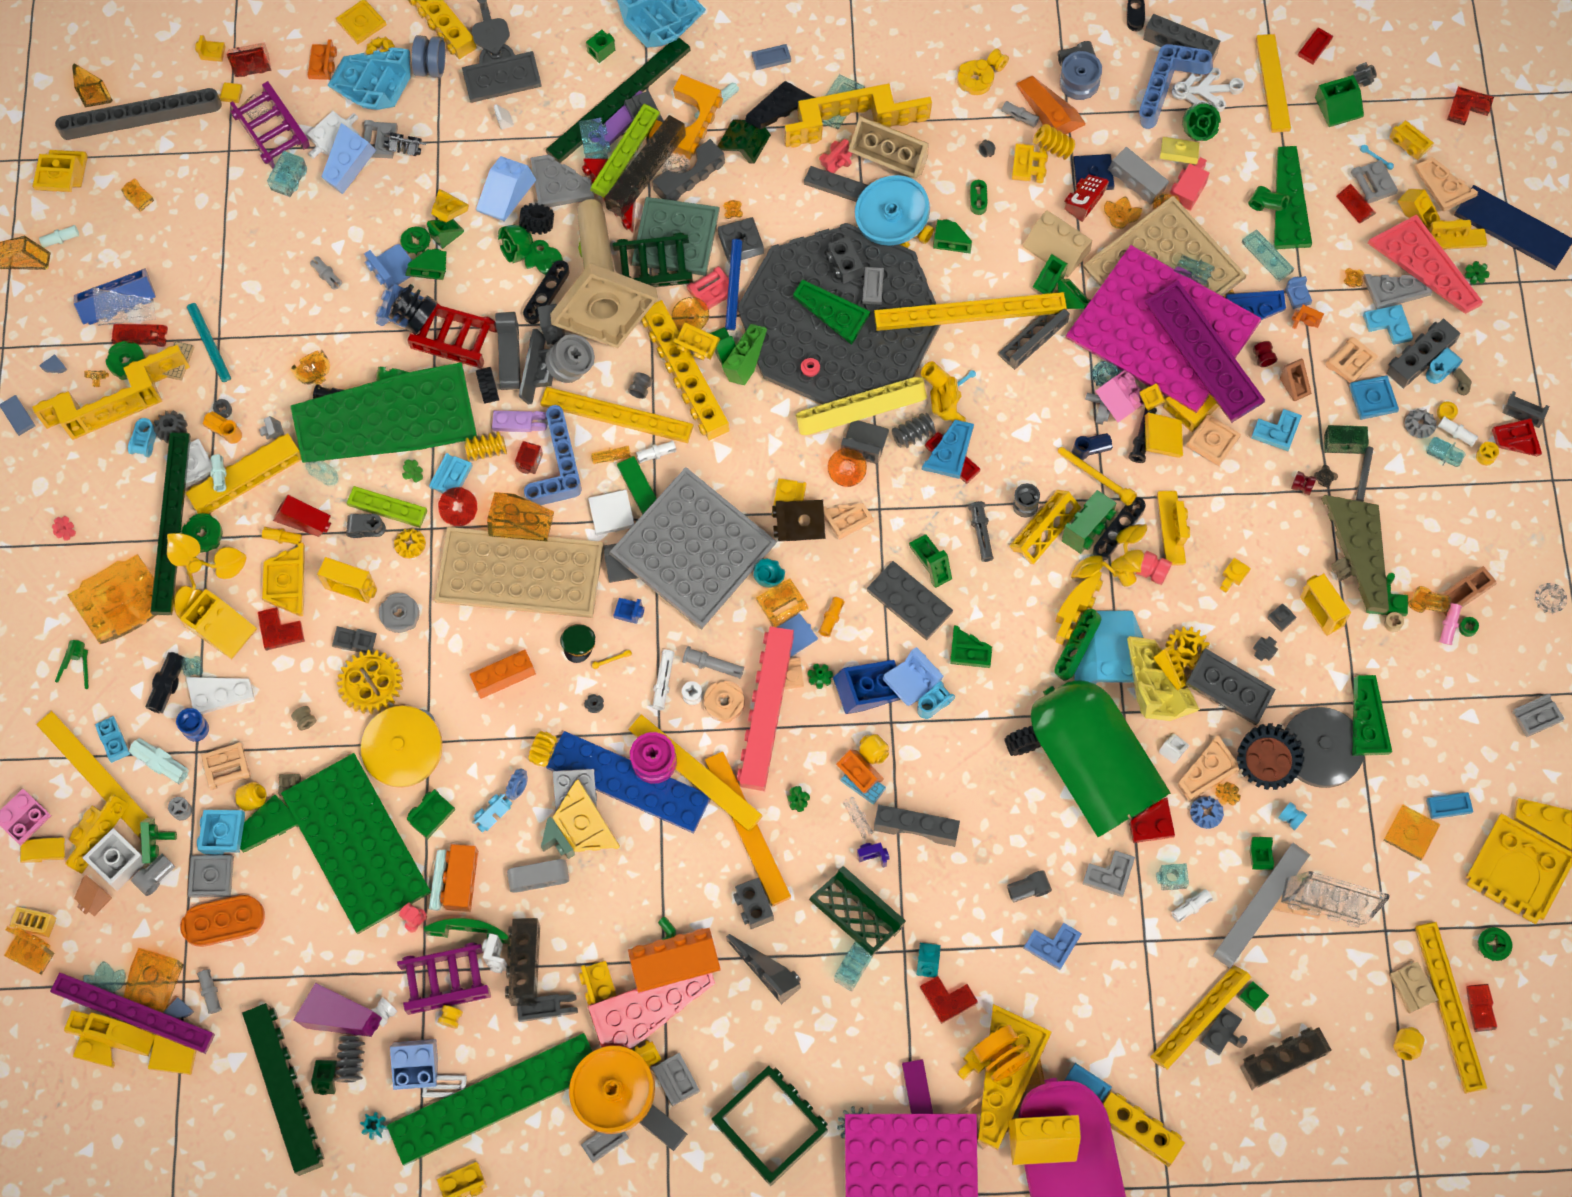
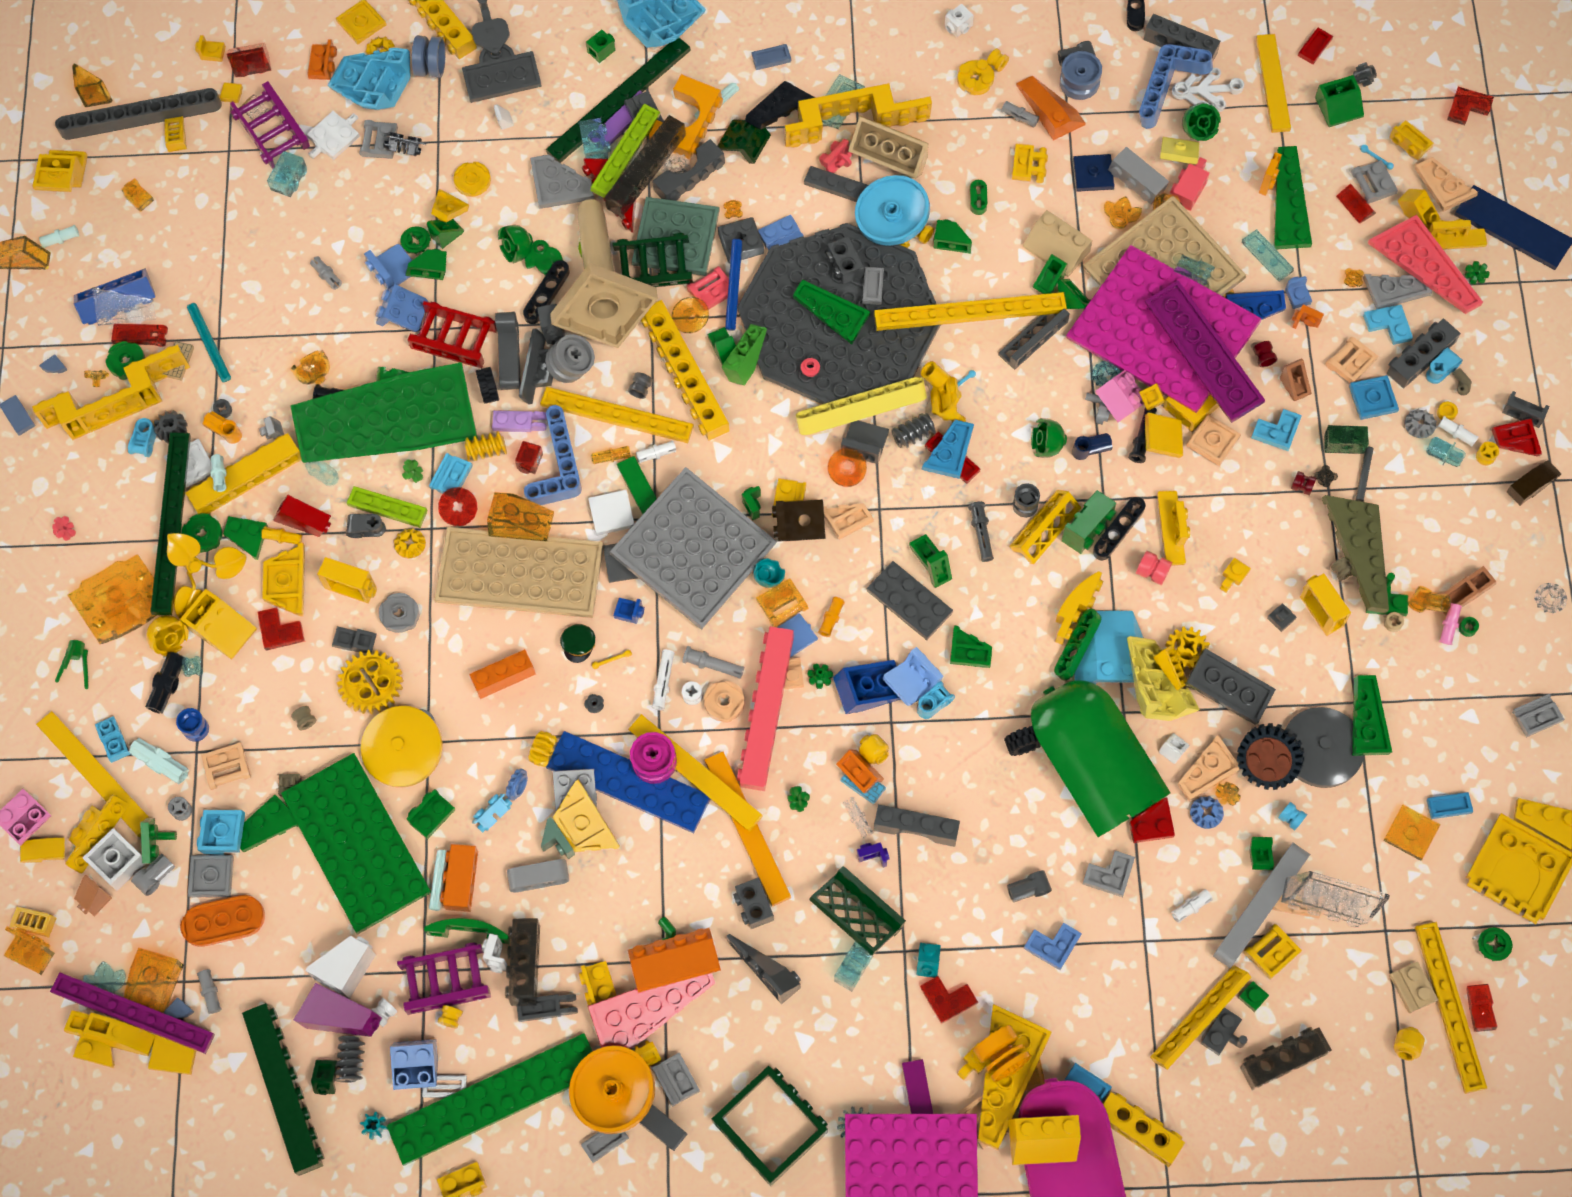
white wing [186,677,255,714] -> none
yellow head [235,782,267,811] -> none
light blue wedge [321,123,376,194] -> none
black wheel [388,284,438,335] -> none
coral plate [399,903,427,933] -> none
light blue slope [476,156,536,222] -> none
black tyre [519,203,554,235] -> none
yellow bracket [673,323,720,361] -> none
dark grey plate [979,139,996,158] -> none
yellow piece [1032,124,1075,160] -> none
yellow piece [1058,447,1137,506] -> none
red slope [1064,174,1109,222] -> none
yellow plant [1071,524,1147,587] -> none
clear light blue brick [1156,863,1189,891] -> none
green piece [1248,186,1289,211] -> none
dark grey gear [1253,636,1278,662] -> none
none -> yellow cylinder [146,615,189,657]
none -> yellow slope [165,116,187,152]
none -> green wing [223,516,268,560]
none -> white slope [305,936,376,999]
none -> yellow tile [454,162,491,197]
none -> green bracket [742,486,761,520]
none -> medium blue plate [758,215,804,250]
none -> white brick [945,4,974,38]
none -> green cylinder [1031,418,1067,458]
none -> yellow plate [1244,924,1302,980]
none -> light orange plate [1259,152,1282,196]
none -> dark brown slope [1506,460,1562,506]

